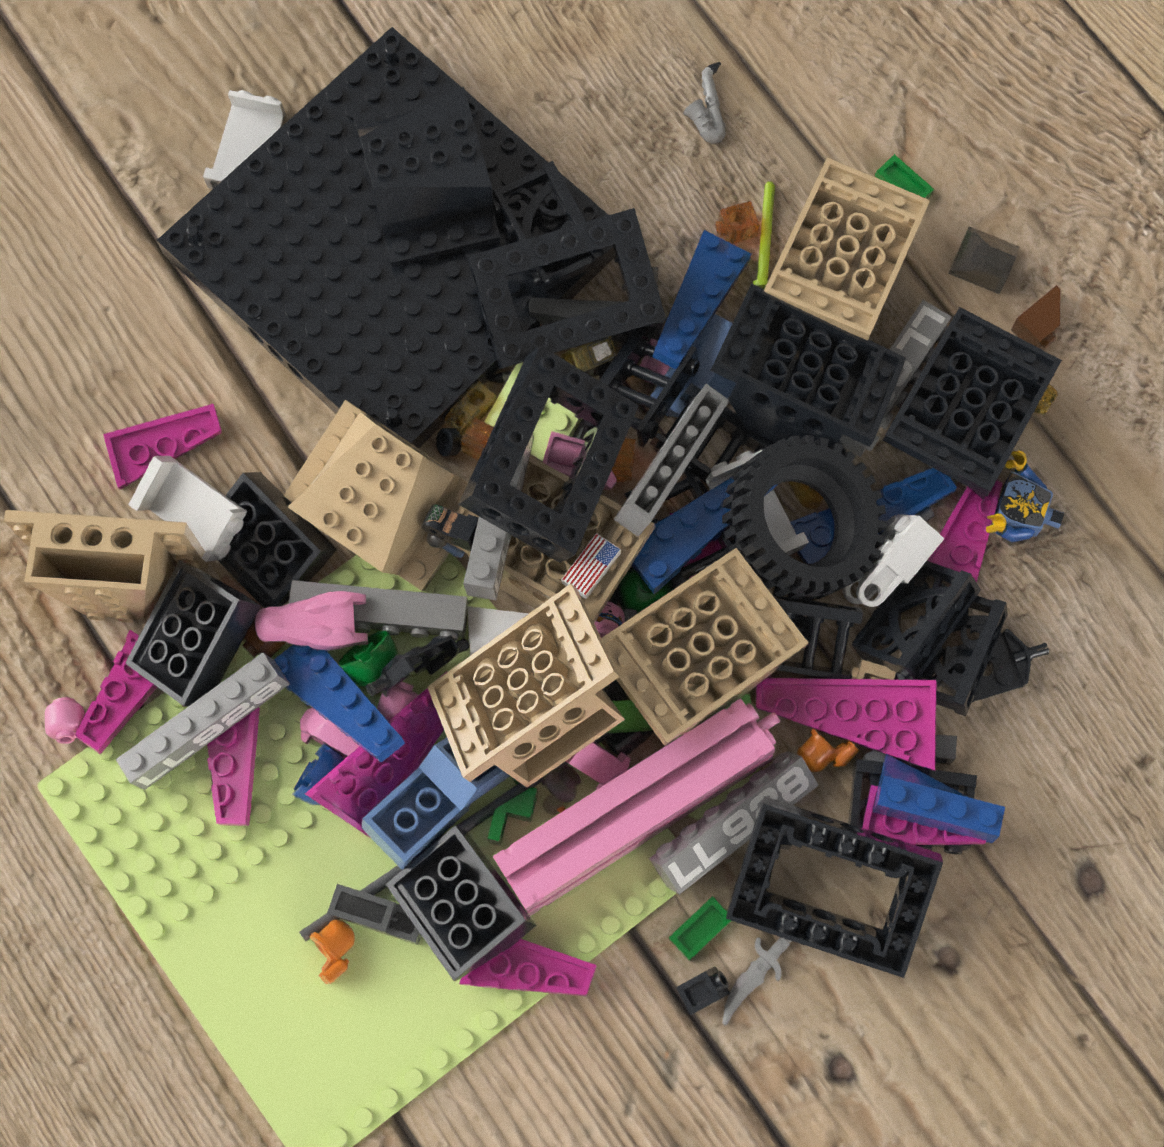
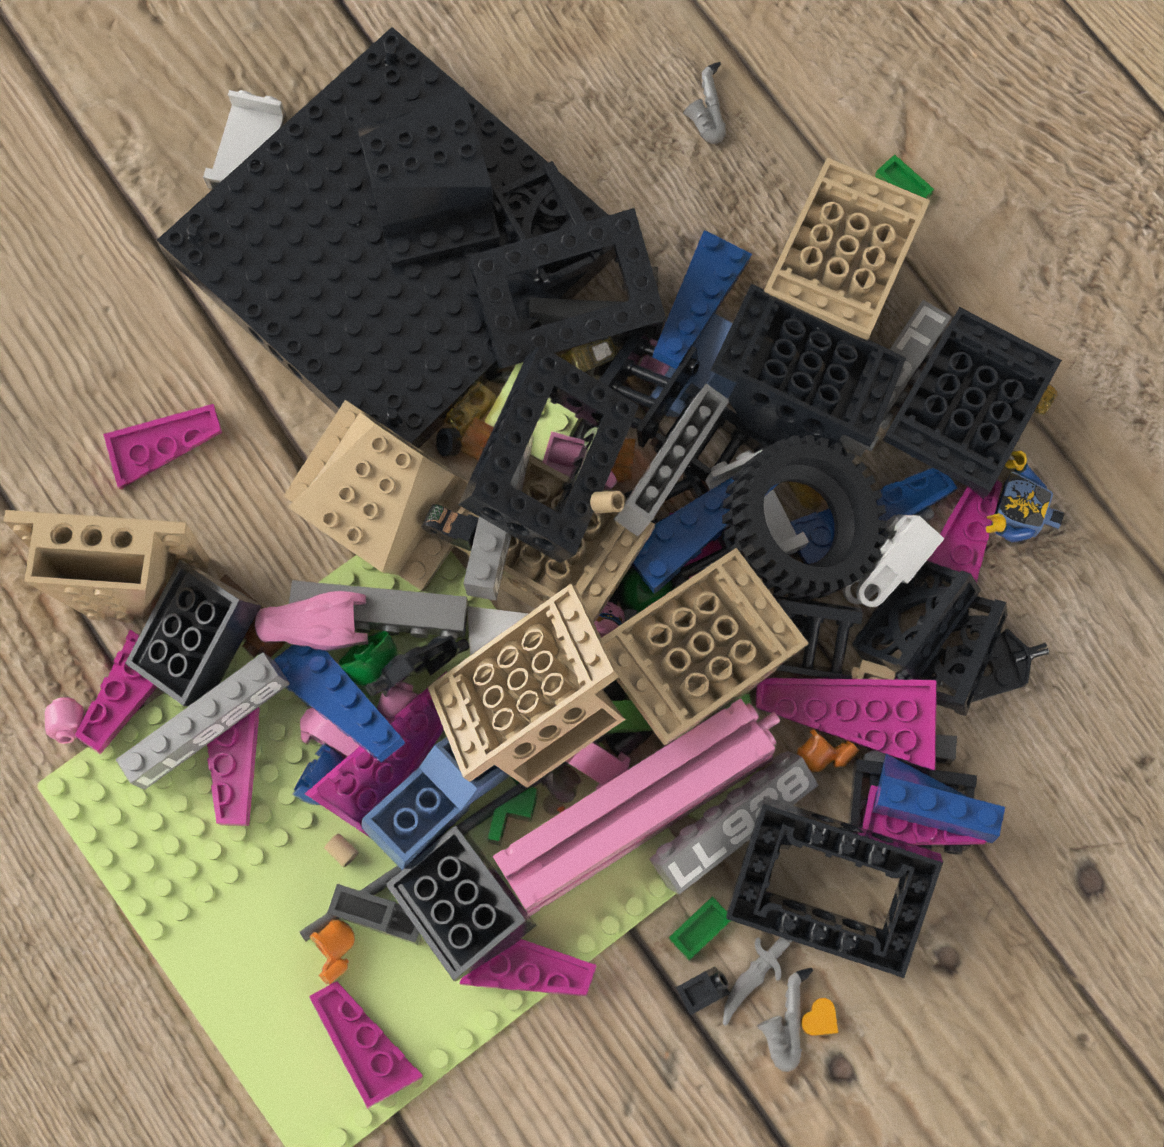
white panel [128,455,247,562] -> none
black slope [218,472,337,608] -> none
piece [427,533,465,558] -> none
tile [561,533,621,599] -> none
clear orange brick [715,201,760,244] -> none
lime bar [753,181,775,289] -> none
clear smoke slope [948,226,1020,294] -> none
reddish brown slope [1011,285,1061,349] -> none
none -> dark pink wing [309,981,423,1109]
none -> tan hinge [324,833,359,867]
none -> tan hinge [590,491,625,513]
none -> light grey piece [757,968,813,1072]
none -> light orange tile [800,998,838,1036]

